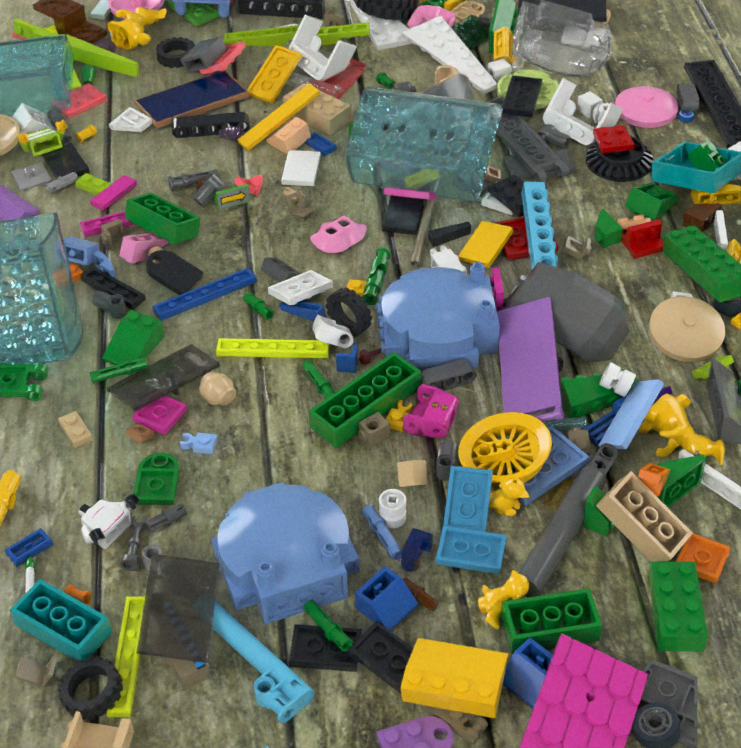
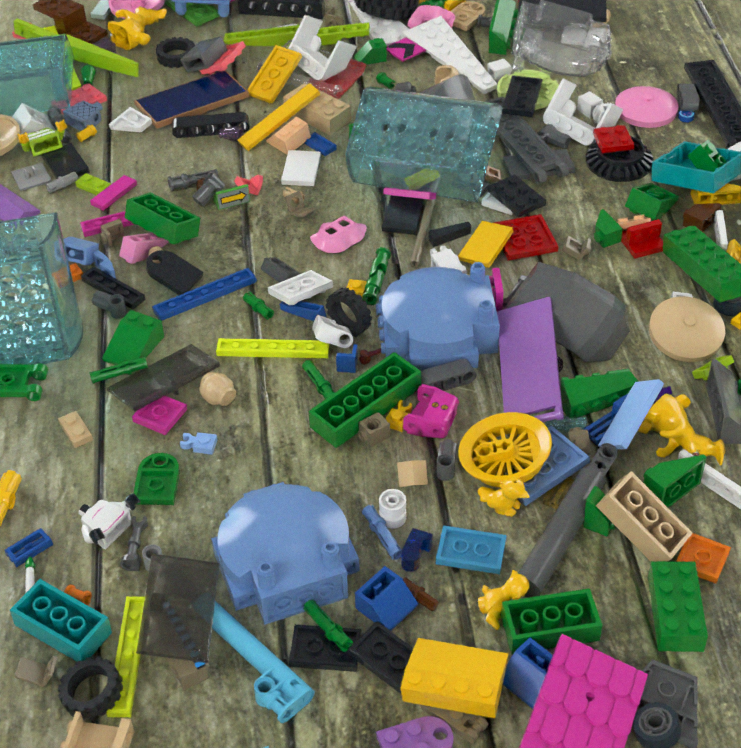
medium nougat tile [126,423,155,443] -> none
dark grey axle [146,503,187,532] -> none
dark azure plate [443,466,493,532] -> none
clear green slope [451,15,489,50] -> none
yellow tile [494,27,514,66] -> none
medium azure brick [521,182,558,270] -> none
white wheel [599,362,636,397] -> none
orange slope [638,463,670,496] -> none
none -> sand blue torso [63,101,103,131]
none -> green slope [354,38,387,65]
none -> dark pink piece [387,37,426,62]

